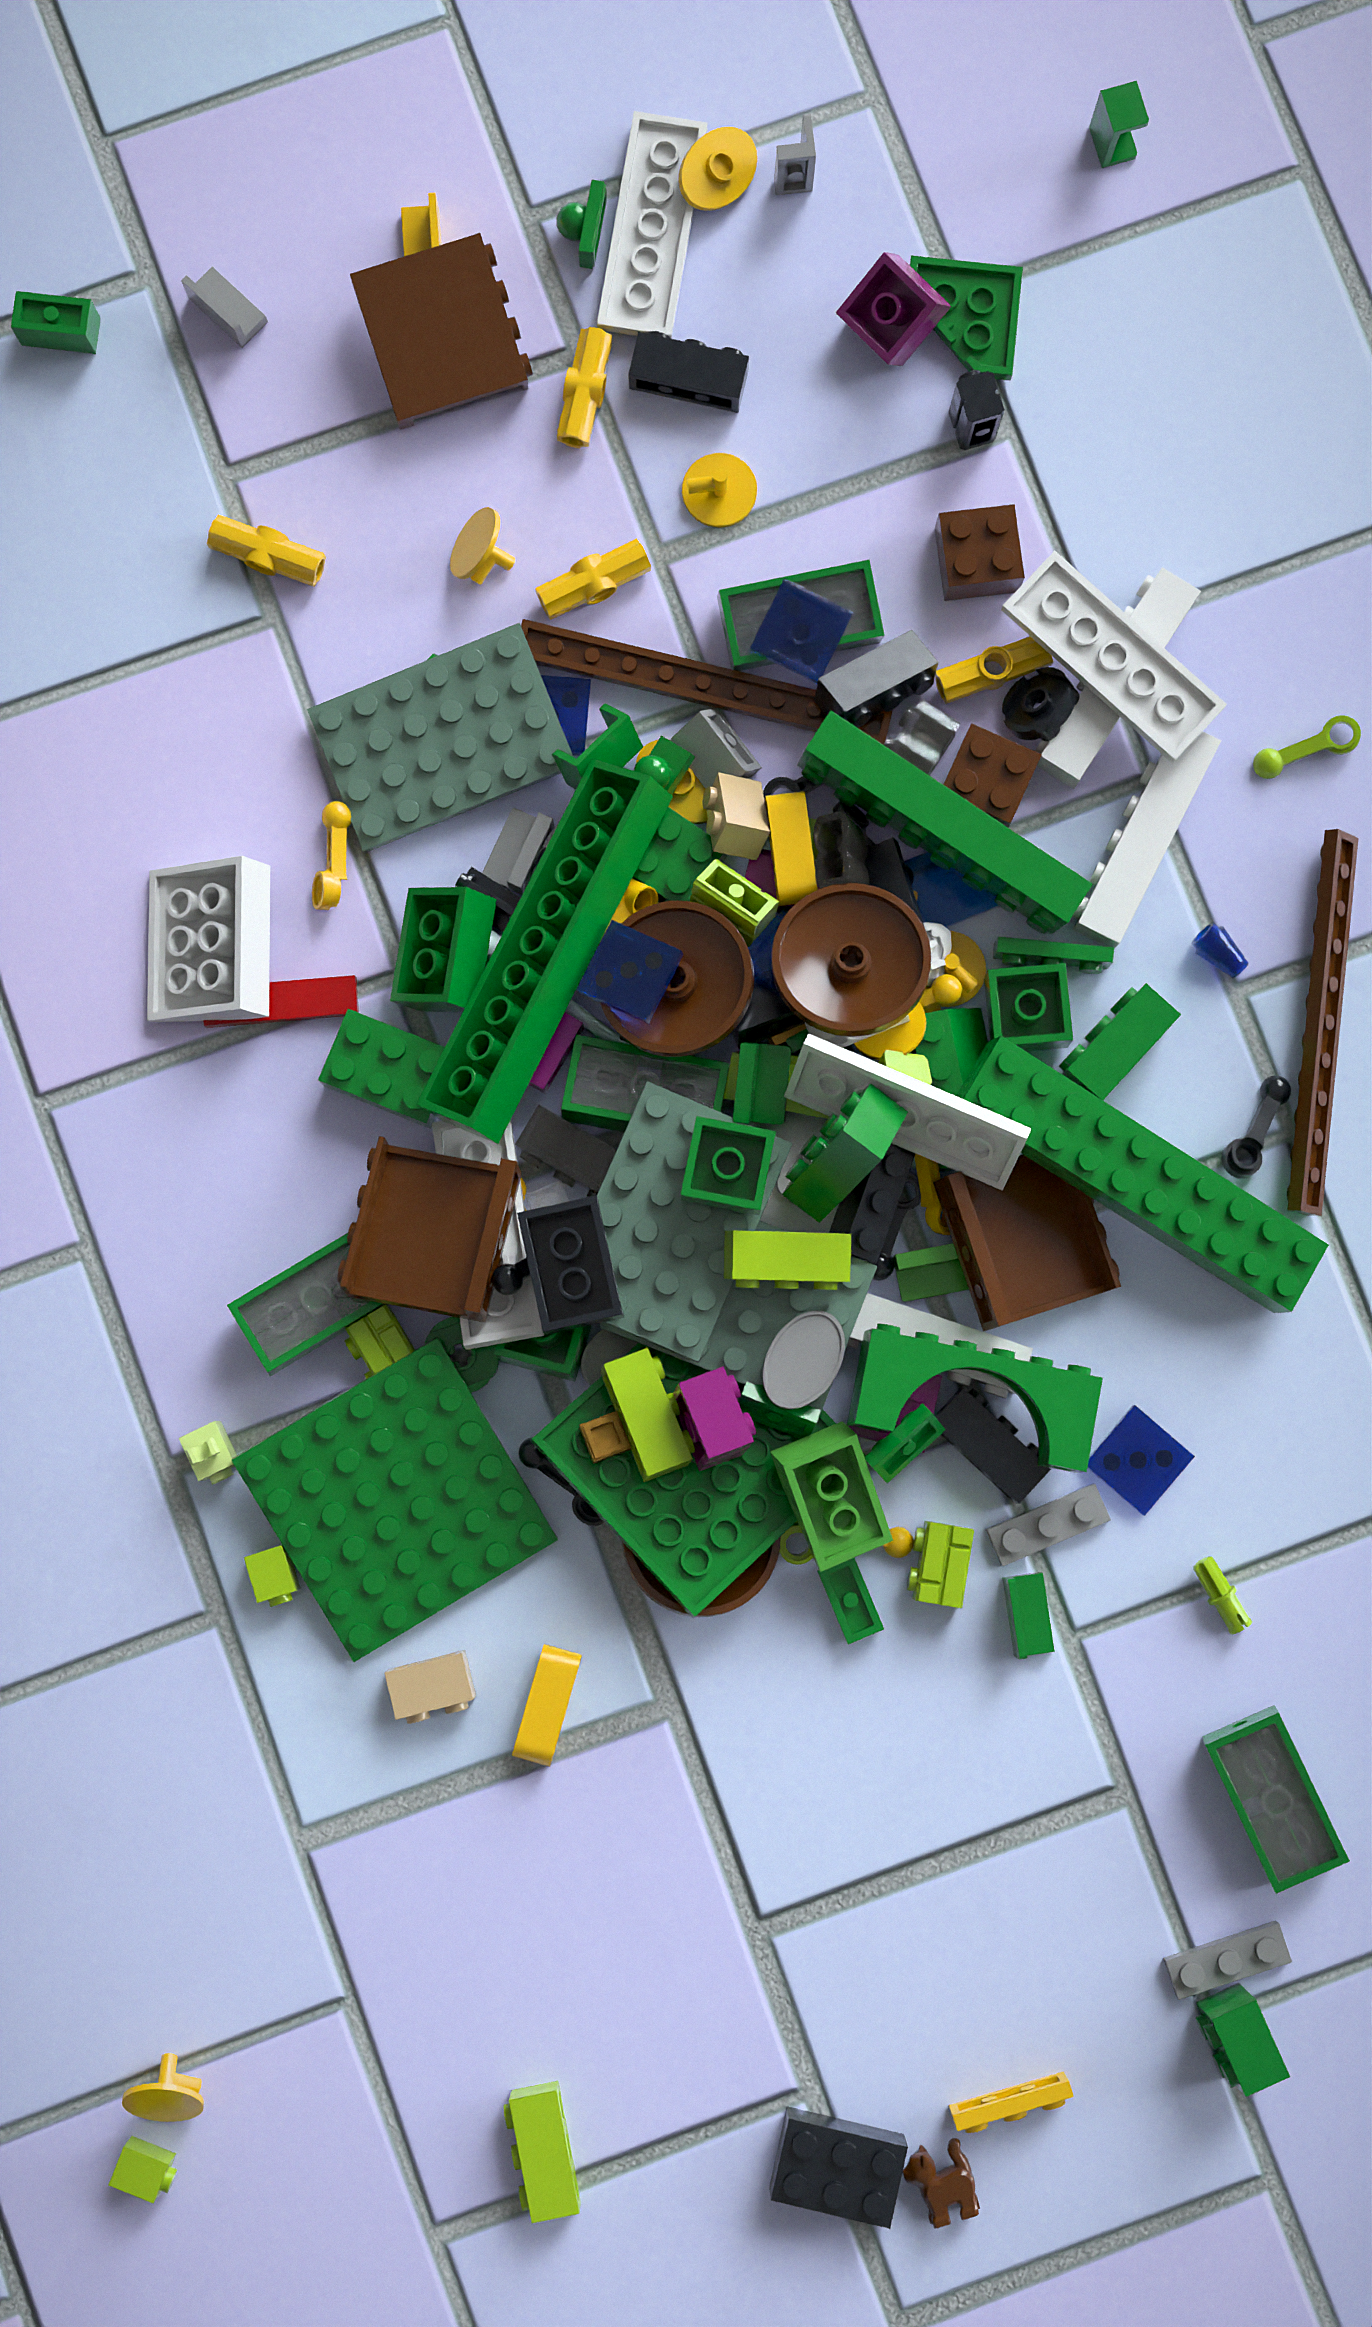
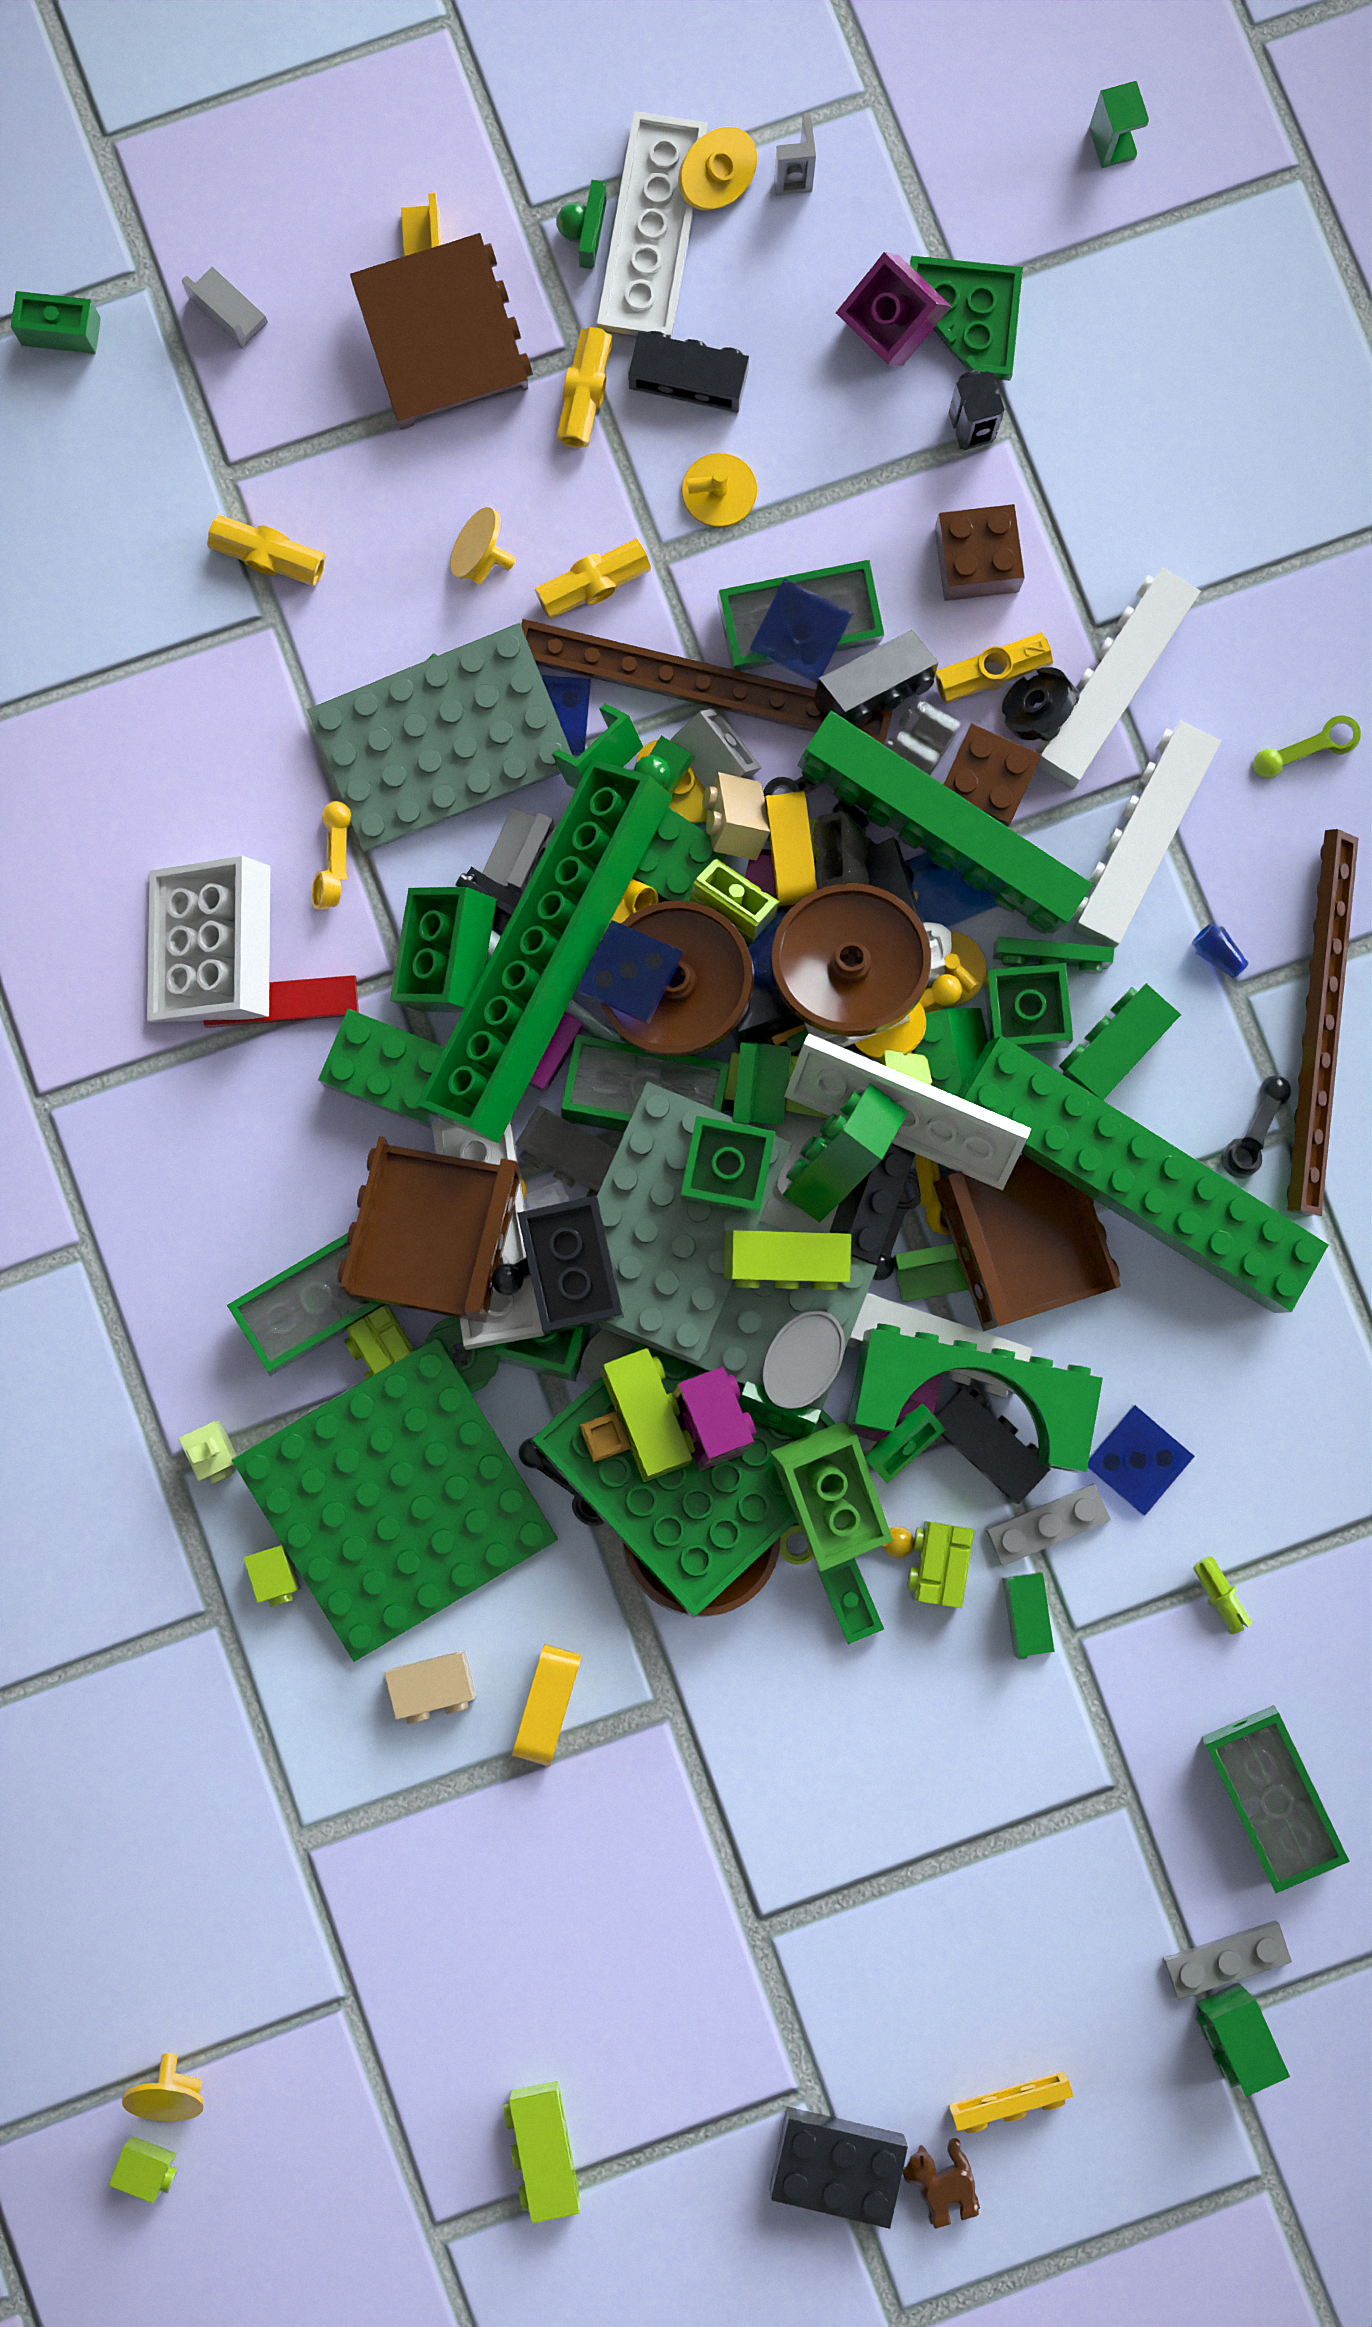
white plate [1001,550,1227,764] -> none

